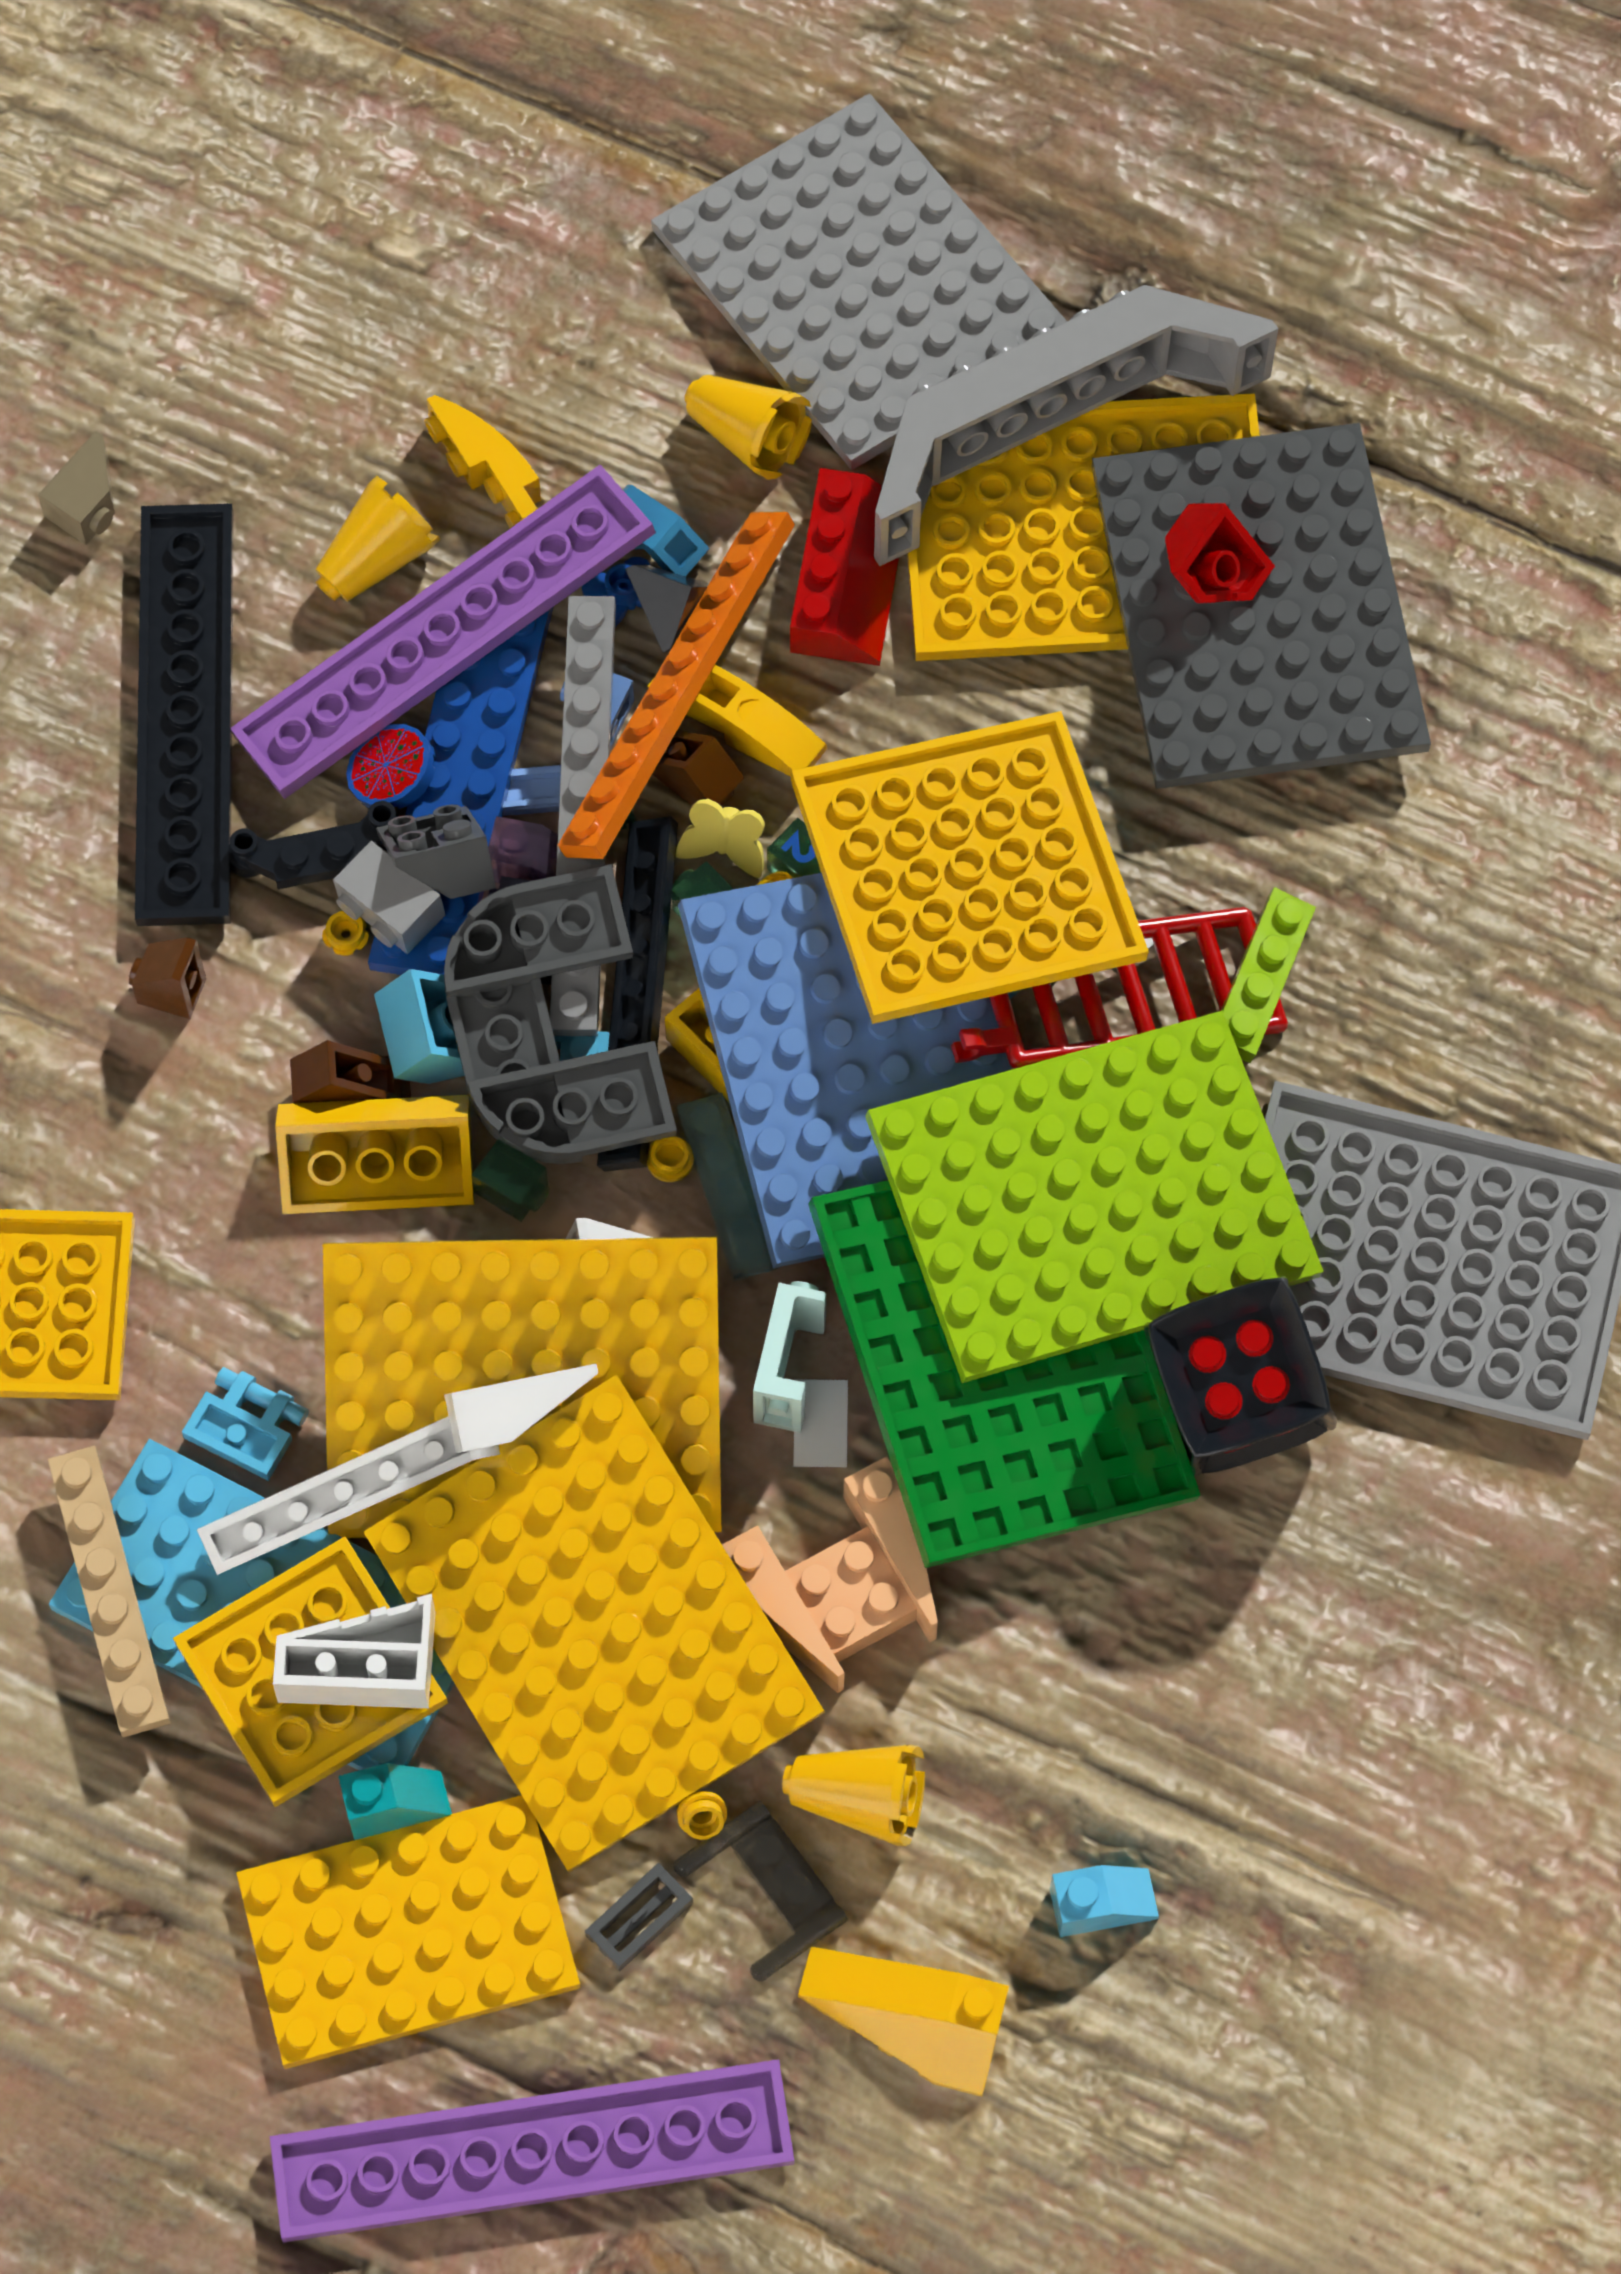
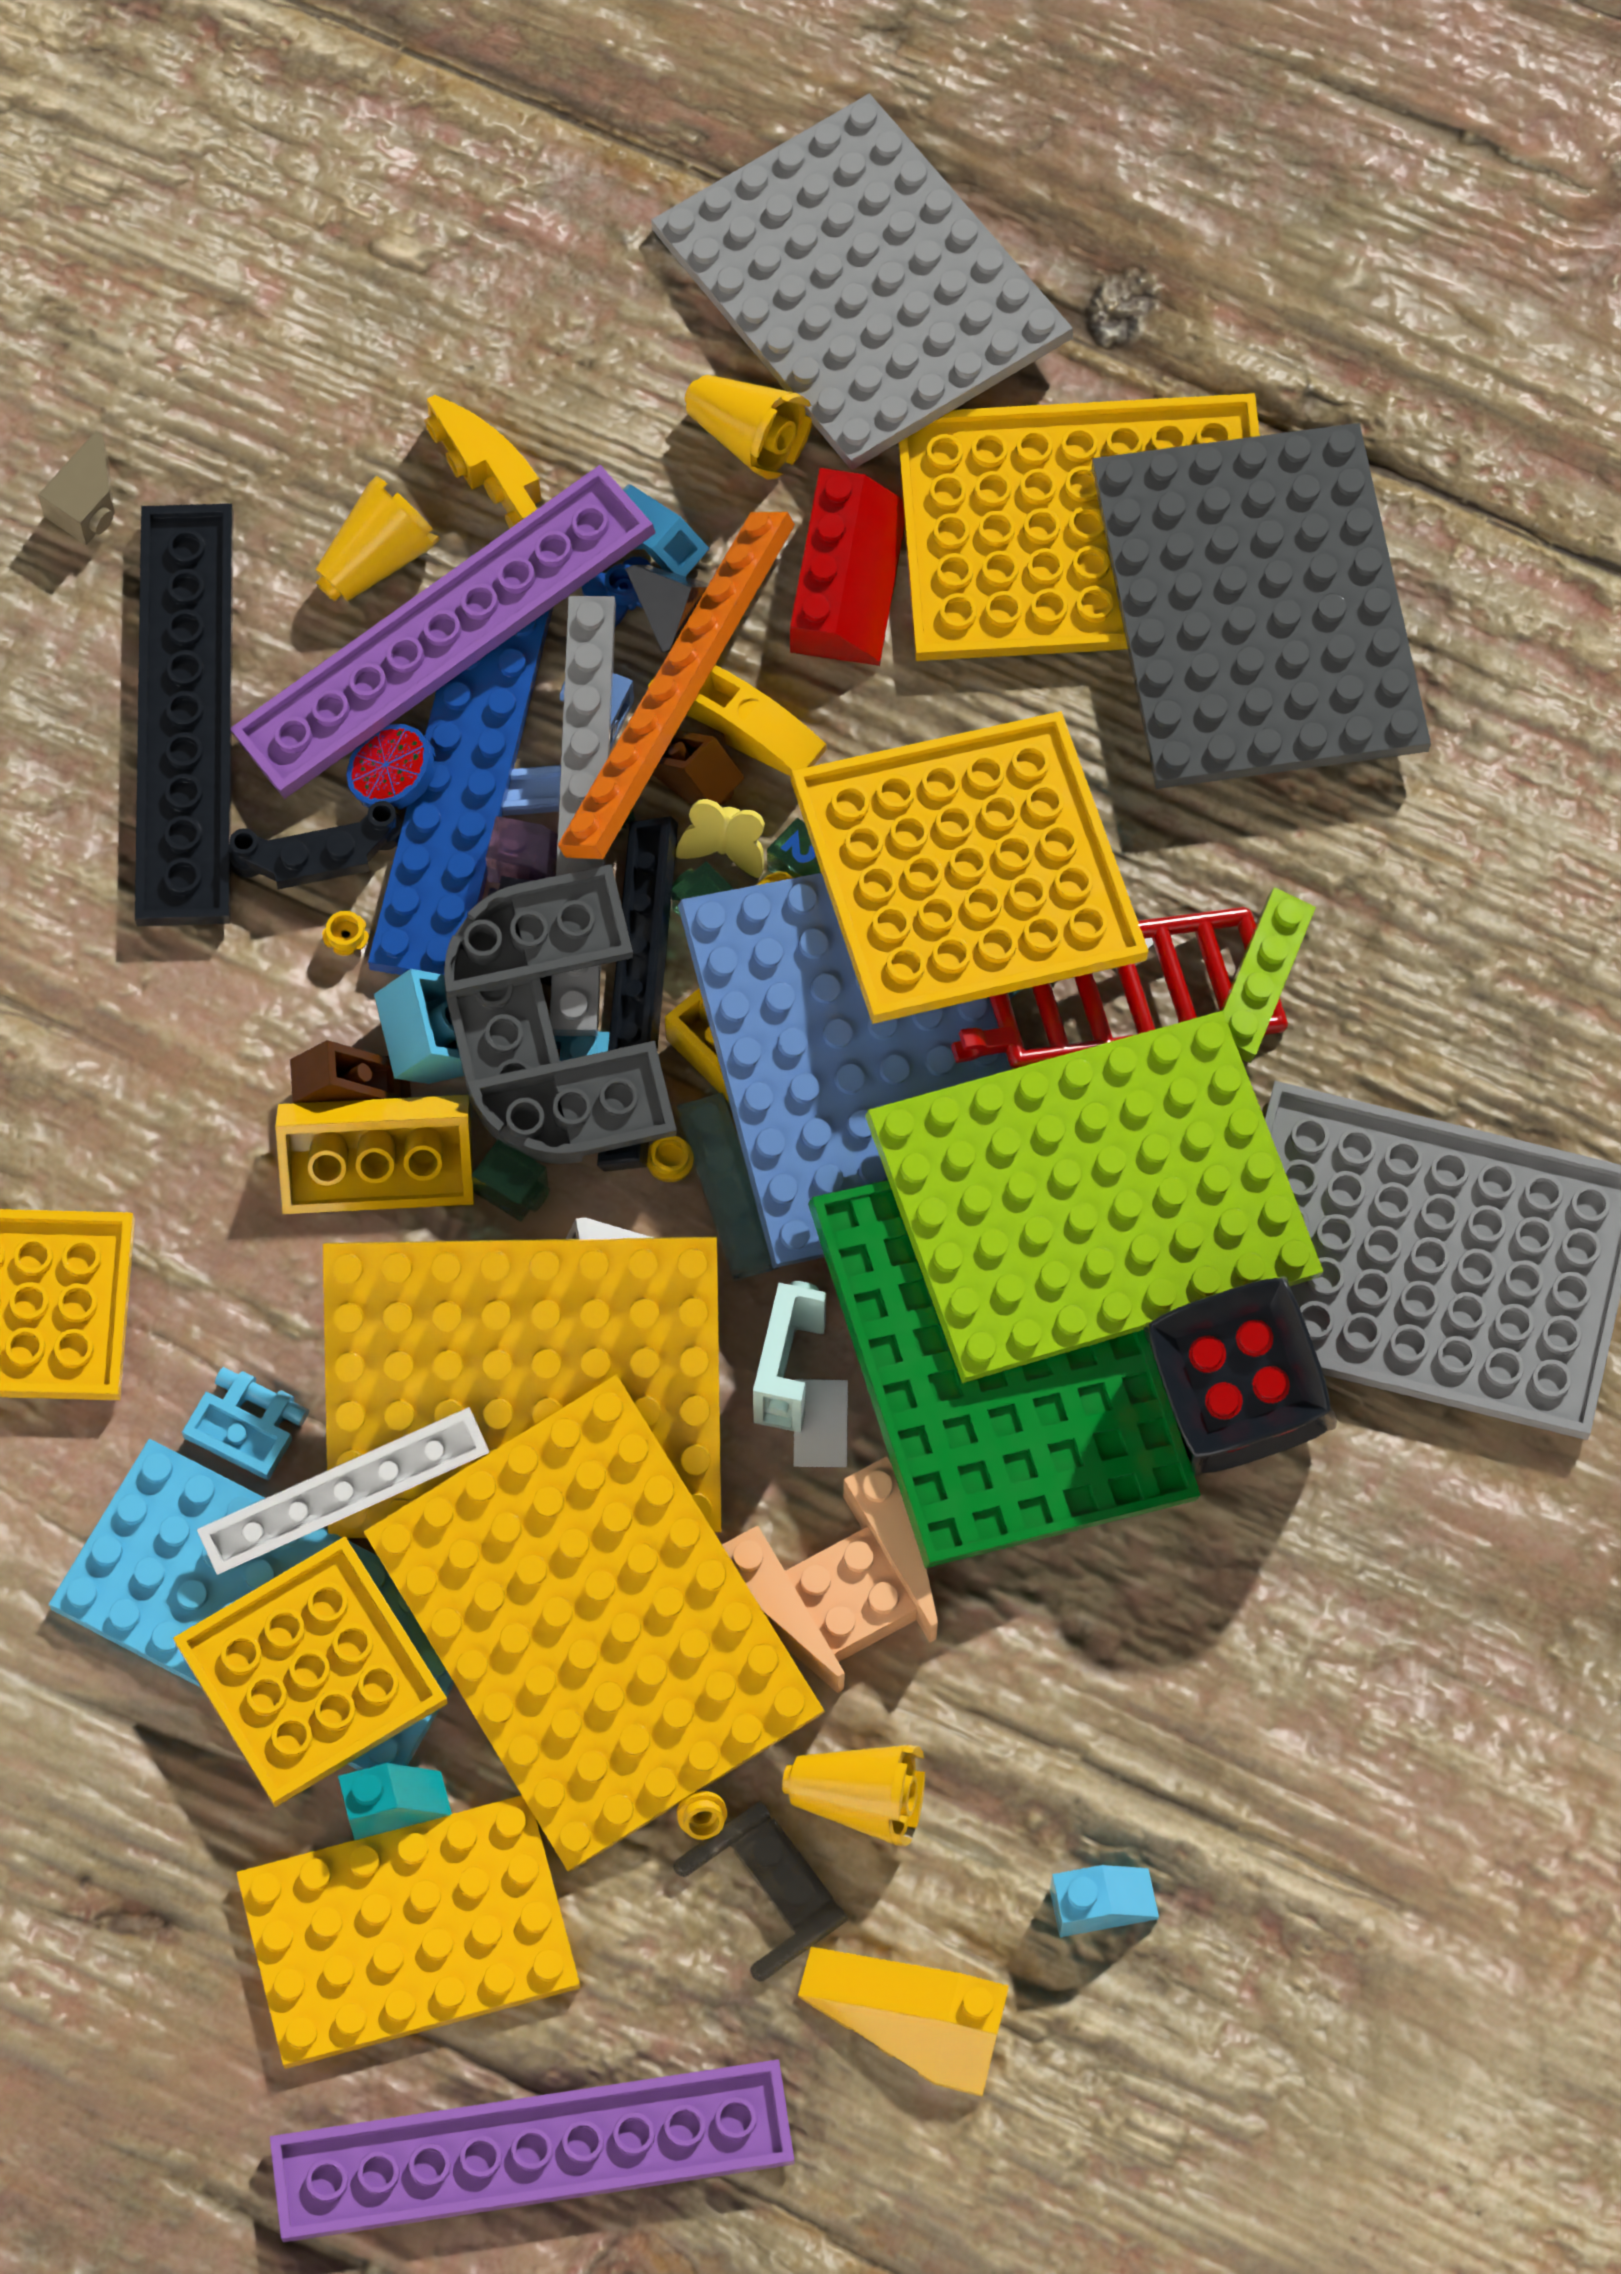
tan plate [48,1445,171,1738] -> none
reddish brown slope [129,937,206,1019] -> none
white wedge [273,1594,435,1709] -> none
light grey brick [333,841,445,954] -> none
dark grey slope [376,804,496,899] -> none
white slope [444,1364,598,1460] -> none
dark grey tile [585,1862,693,1971] -> none
light grey slope [874,285,1278,566] -> none
red slope [1165,503,1275,603] -> none

